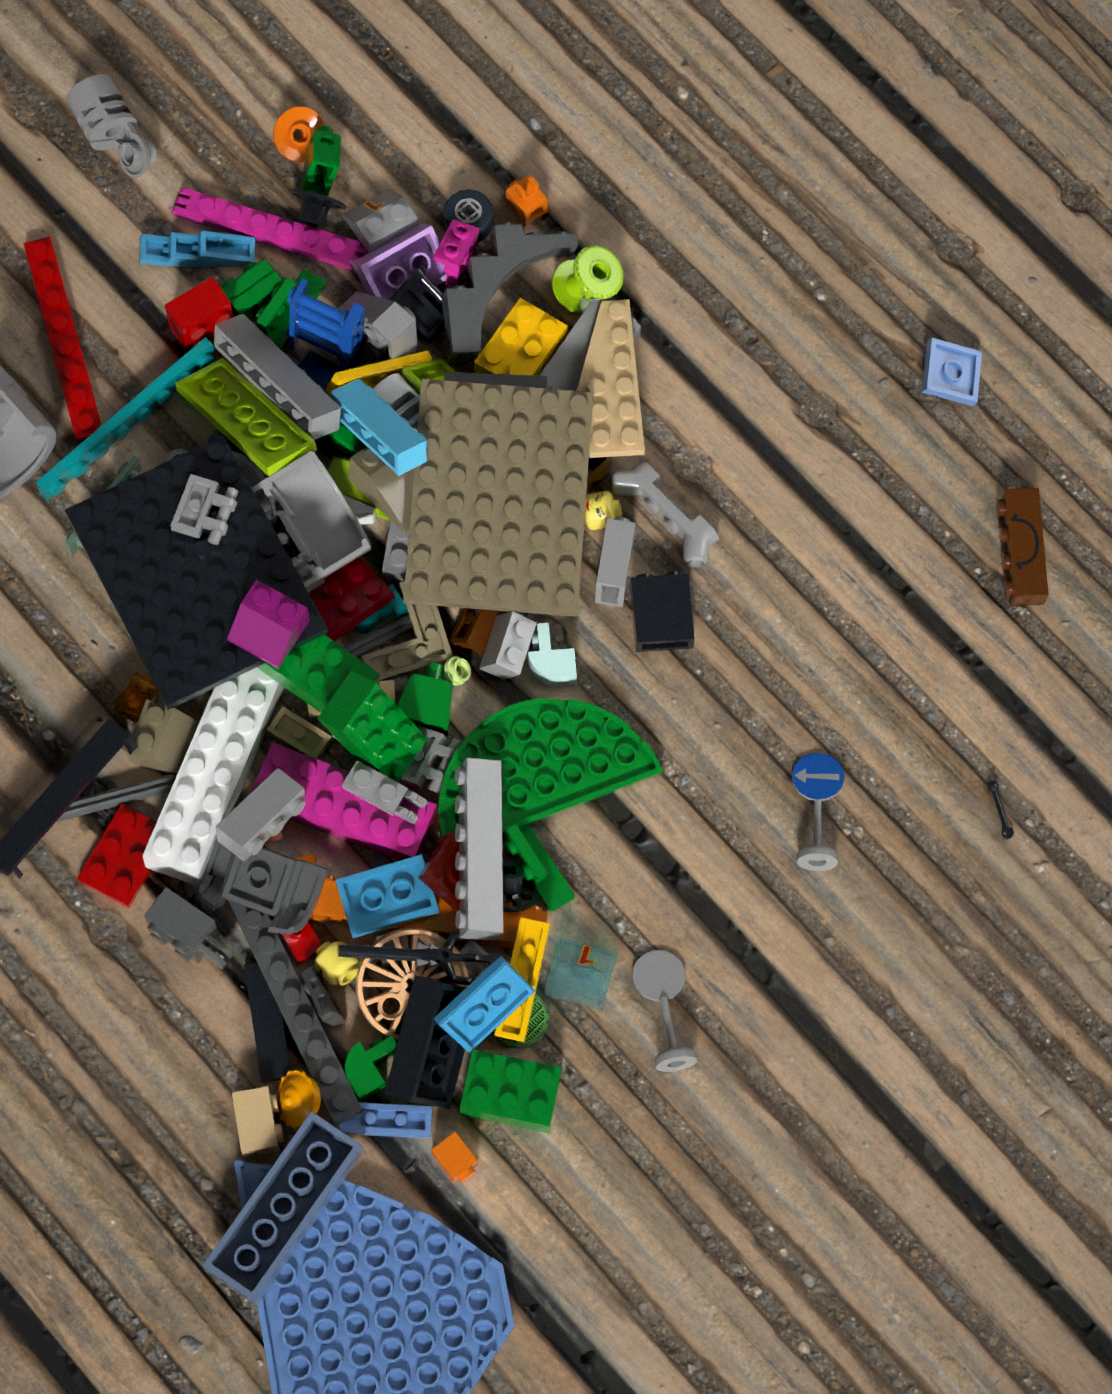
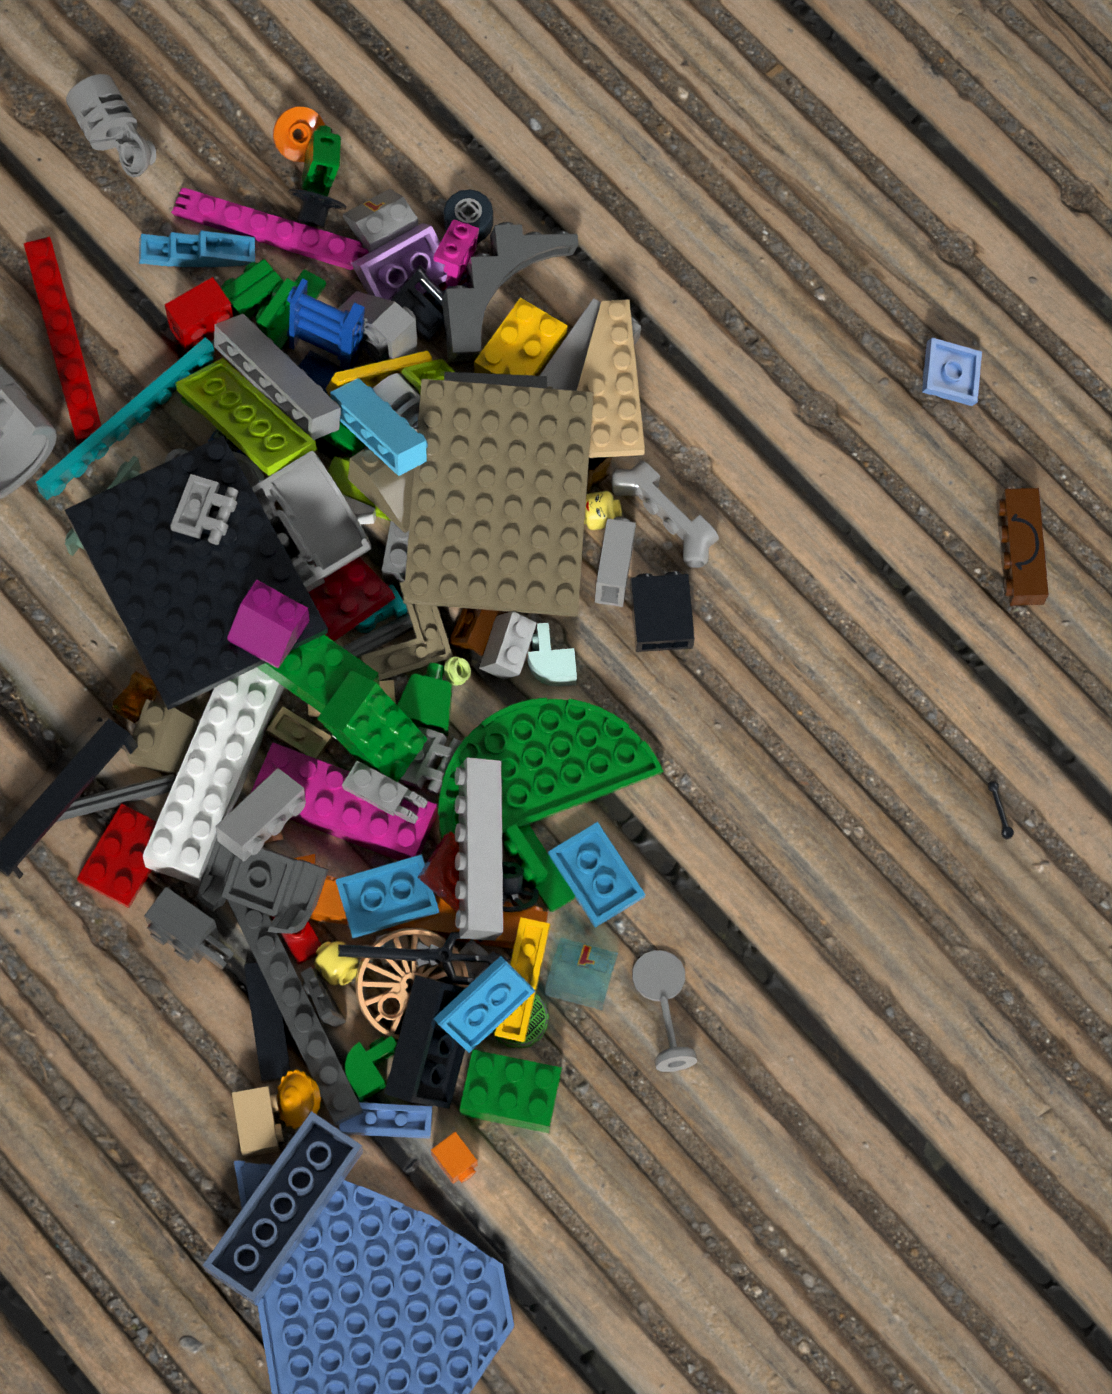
orange brick [506,175,548,226] -> none
lime hose [552,245,624,313] -> none
piece [792,753,845,871] -> none
none -> dark azure plate [548,822,645,928]

